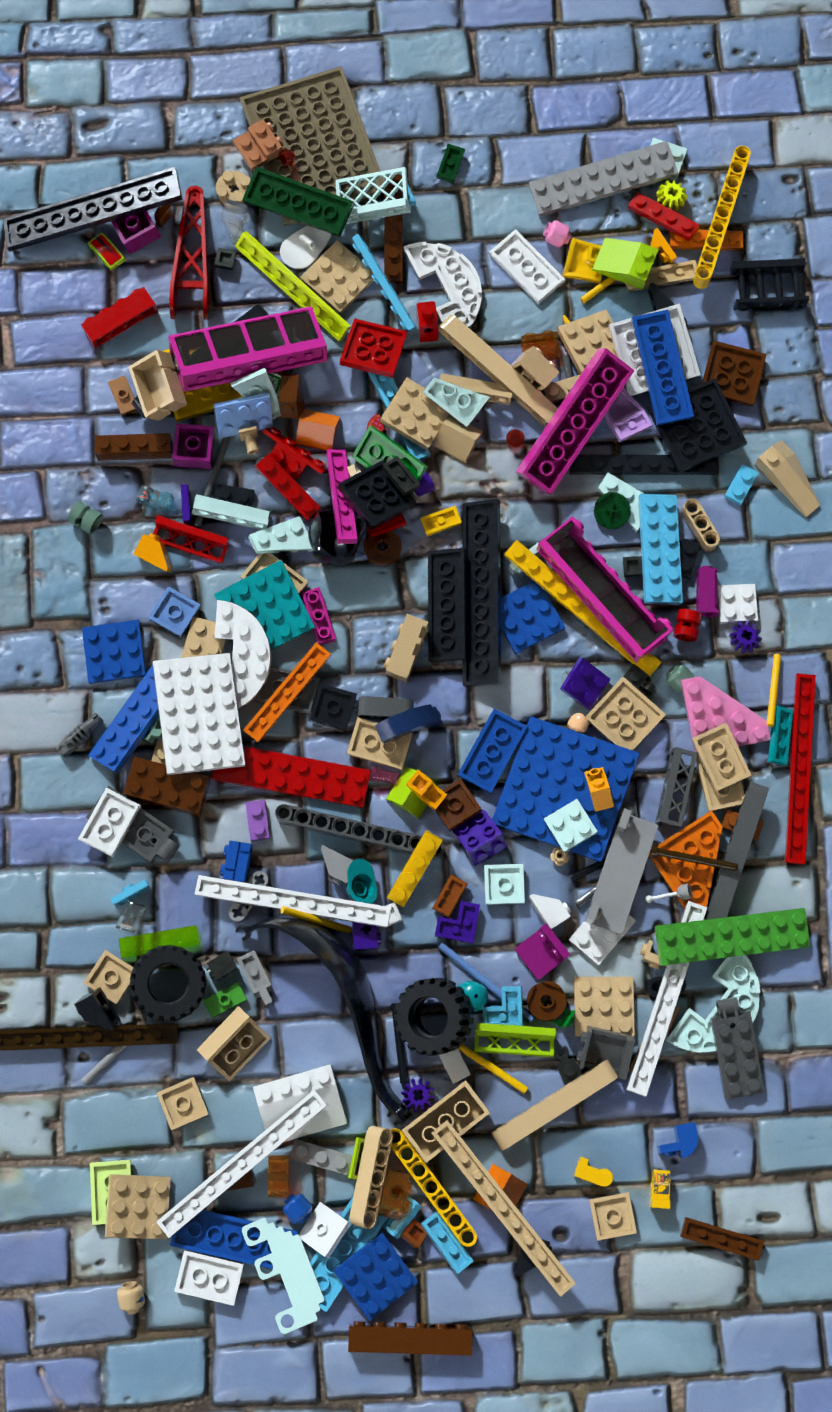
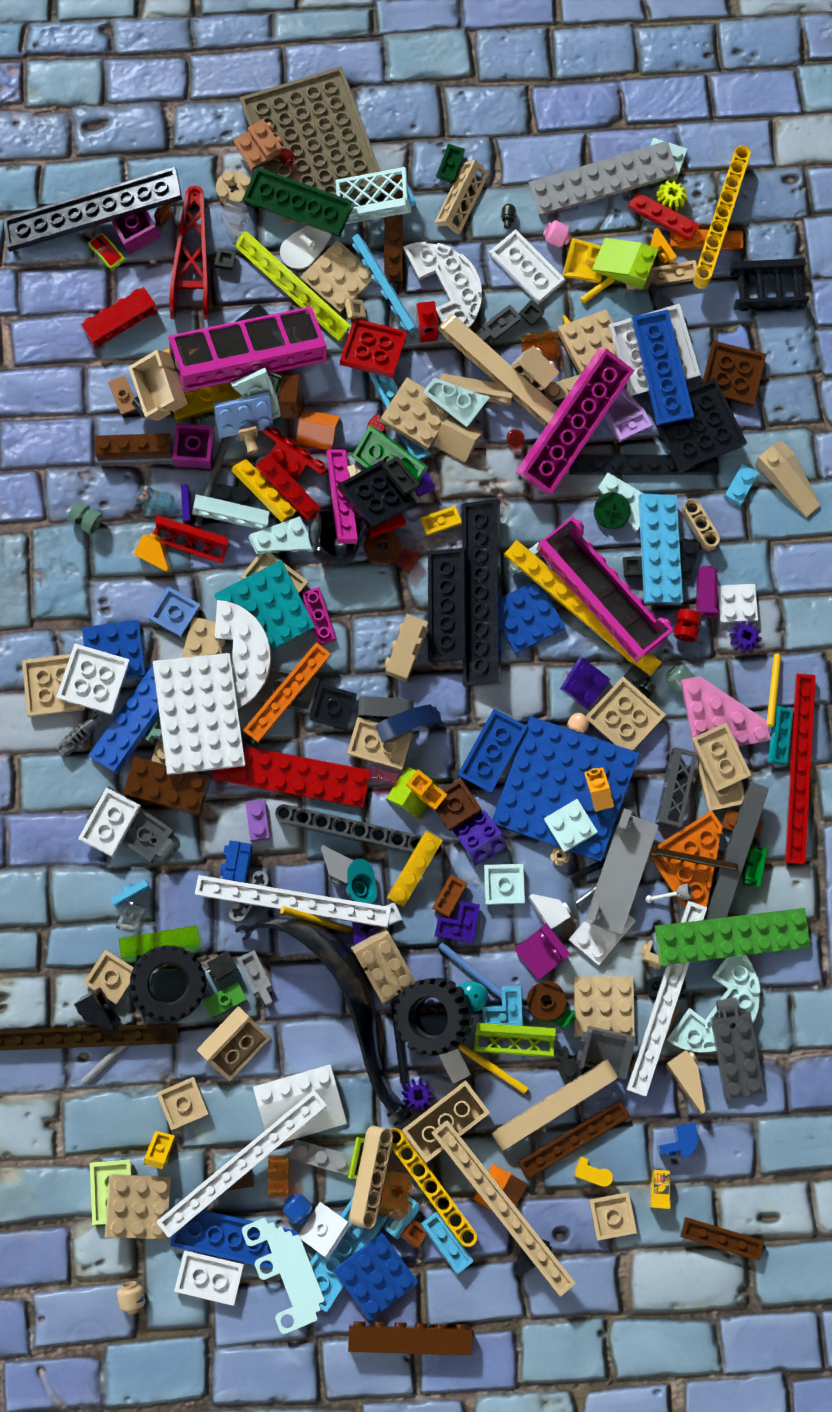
none -> tan plate [22,654,86,717]
none -> white plate [56,644,130,715]
none -> yellow slope [144,1131,175,1169]
none -> yellow plate [231,459,297,522]
none -> tan plate [345,298,366,320]
none -> tan piece [351,928,416,1004]
none -> clear red plate [394,547,420,574]
none -> tan fence [434,160,489,234]
none -> dark grey hinge [478,305,522,344]
none -> pearl dark grey cylinder [501,203,516,229]
none -> reddish brown tile [518,1100,630,1180]
none -> pearl dark grey plate [519,300,545,327]
none -> tan slope [665,1050,706,1114]
none -> green hinge [742,845,768,887]

